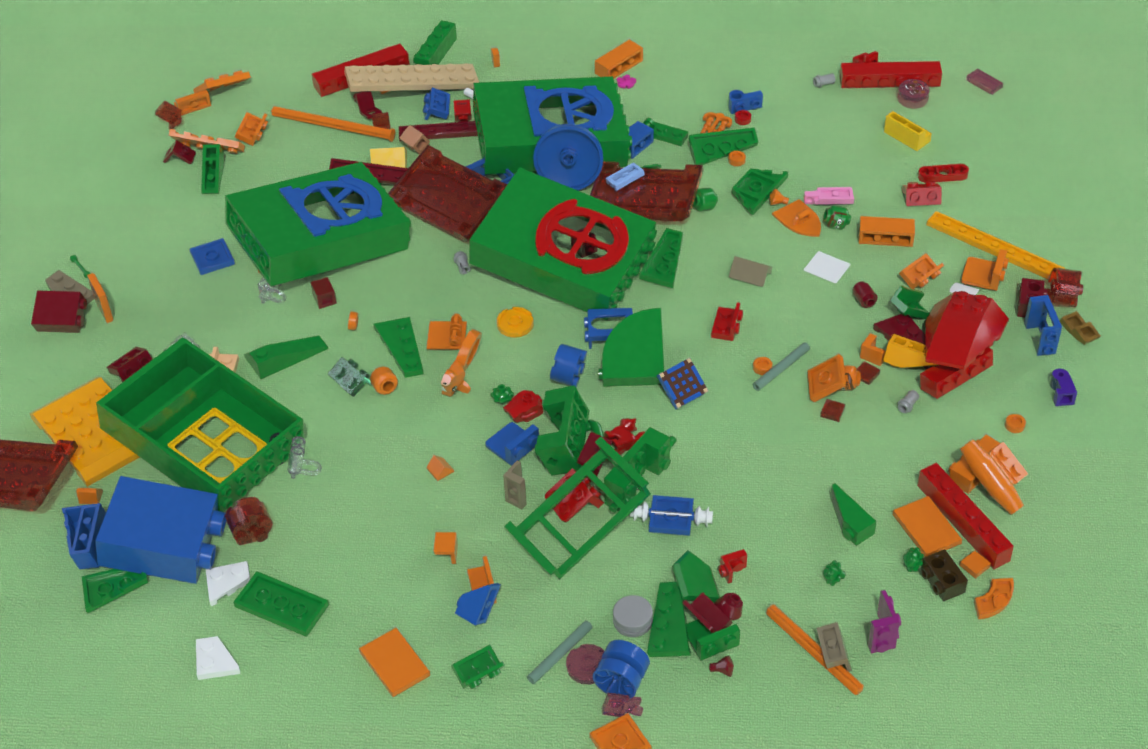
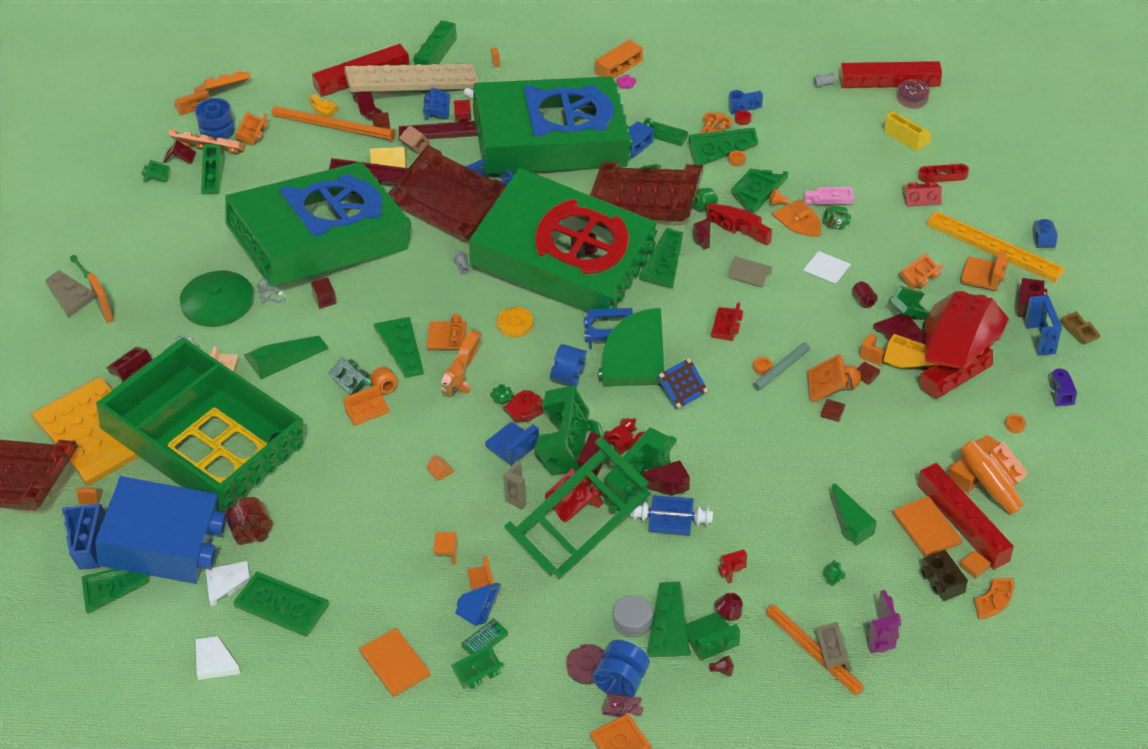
dark red brick [31,290,87,333] -> none
clear red bracket [155,100,182,129] -> none
blue tile [189,238,235,275] -> none
clear piece [287,436,322,479] -> none
orange tile [348,311,359,330] -> none
sand green piece [527,620,593,684] -> none
blue dish [533,124,603,190] -> none
light blue tile [606,162,645,191] -> none
green tile [672,550,720,602] -> none
dark red panel [682,592,733,633] -> none
red bracket [852,51,878,63] -> none
orange brick [859,216,915,247] -> none
light grey pin [898,390,919,413] -> none
green plant [903,547,924,572] -> none
white sticker [950,282,979,295] -> none
clear pink tile [966,68,1003,95] -> none
clear red brick [1047,268,1083,308] -> none
none -> green bracket [141,160,170,183]
none -> green dish [180,270,254,327]
none -> blue wheel [195,98,235,141]
none -> light orange plate [309,94,338,117]
none -> orange bracket [343,385,390,426]
none -> green tile [461,618,508,655]
none -> dark red slope [643,460,690,496]
none -> dark red bracket [693,219,711,250]
none -> red slope [707,204,772,246]
none -> blue plate [1034,219,1058,248]

